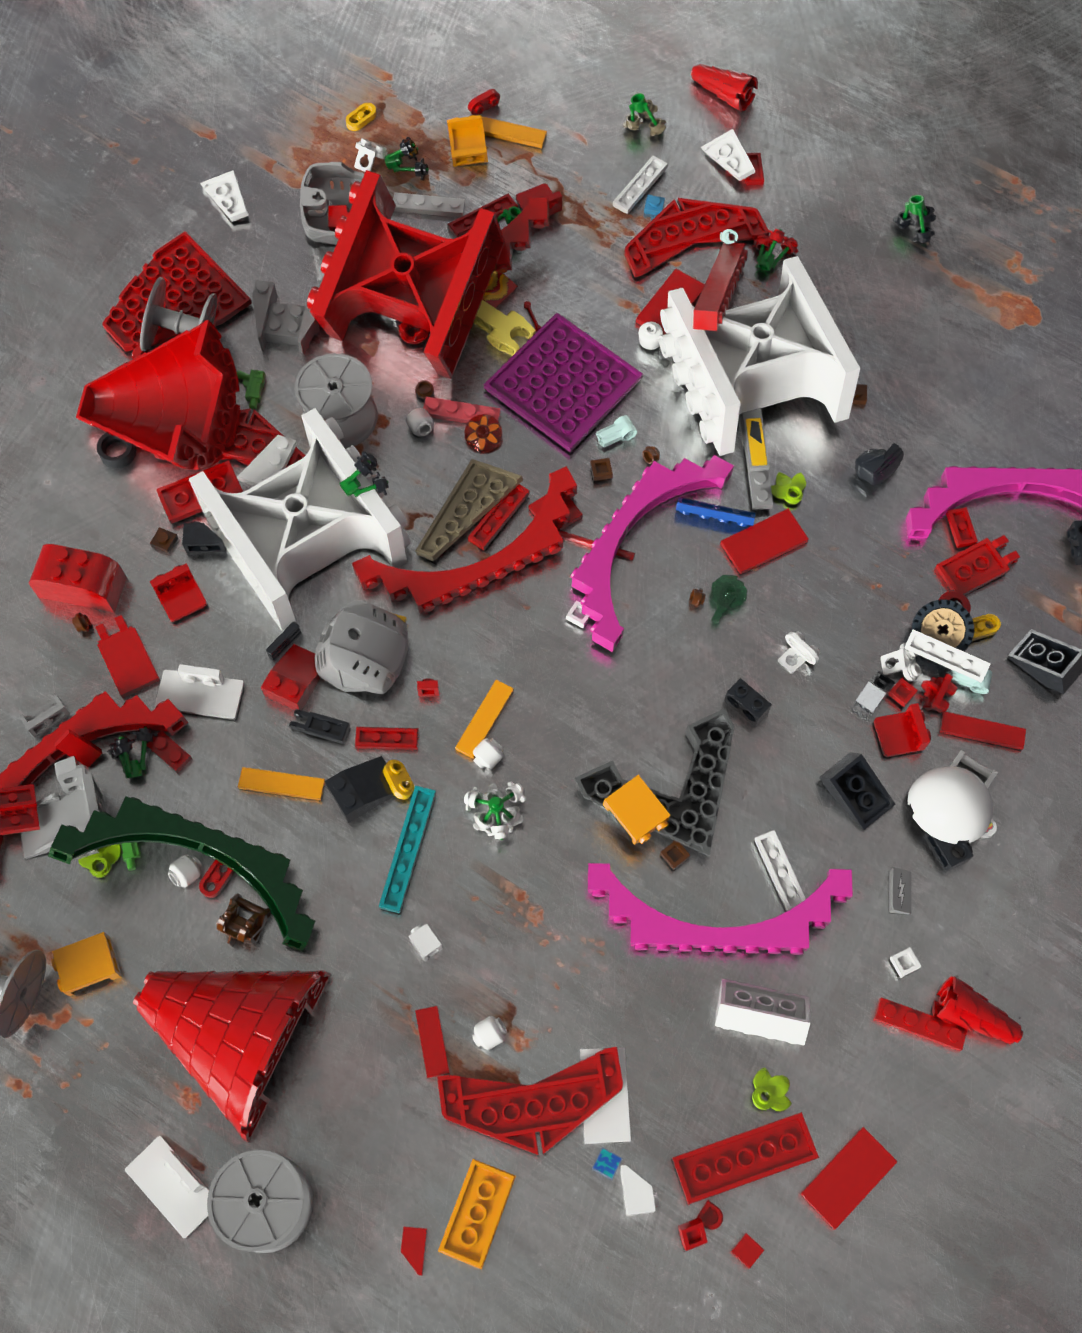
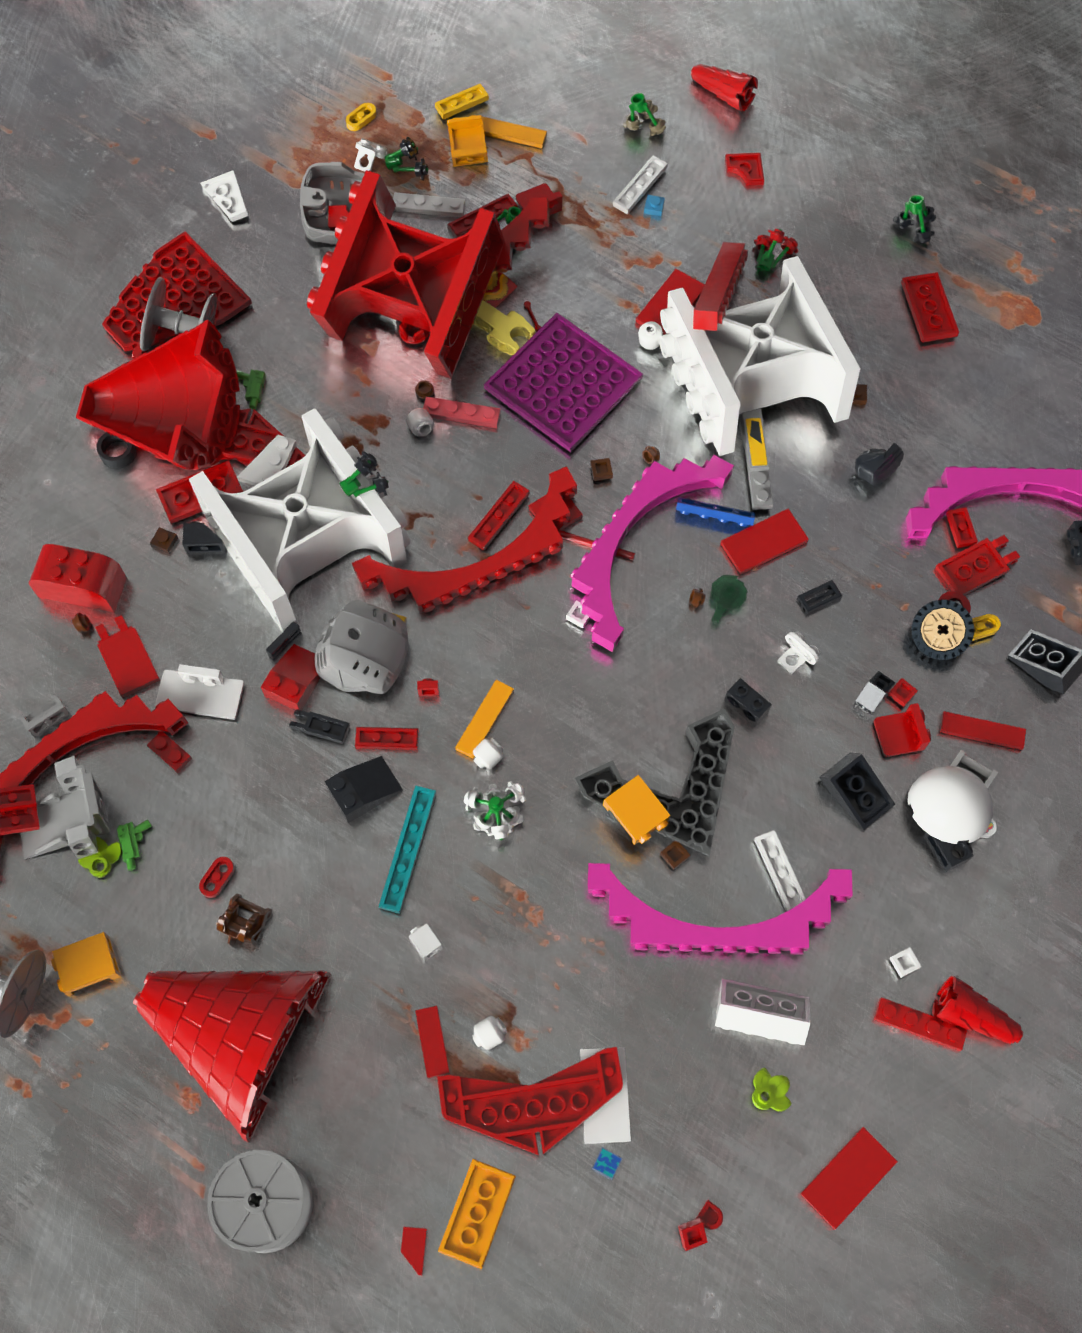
dark green arch [48,796,316,951] -> none
red tile [54,729,102,768] -> none
plant [107,727,158,779] -> none
white bracket [125,1136,209,1238] -> none
red bracket [150,563,207,622] -> none
white head [168,855,202,887] -> none
light orange tile [238,767,325,801] -> none
light grey wedge [252,280,320,355] -> none
light grey piece [295,353,378,448] -> none
yellow plate [383,759,415,800] -> none
dark tan wing [415,459,523,561] -> none
clear red dish [464,414,502,452] -> none
red plate [468,89,500,115] -> none
light aqua piece [596,415,637,447] -> none
white slope [620,1165,659,1216] -> none
red wing [624,198,769,277] -> none
red plate [672,1112,819,1205] -> none
white wing [701,129,755,181] -> none
light aqua pin [720,229,738,244] -> none
red tile [731,1233,764,1269] -> none
lime plate [771,472,806,504] -> none
white bracket [881,642,921,682] -> none
light grey slope [889,867,911,915] -> none
white plate [904,629,990,683] -> none
red hips [921,674,958,713] -> none
light aqua piece [949,669,993,694] -> none
none -> yellow plate [435,83,489,120]
none -> black tile [797,580,842,615]
none -> red plate [901,272,959,343]

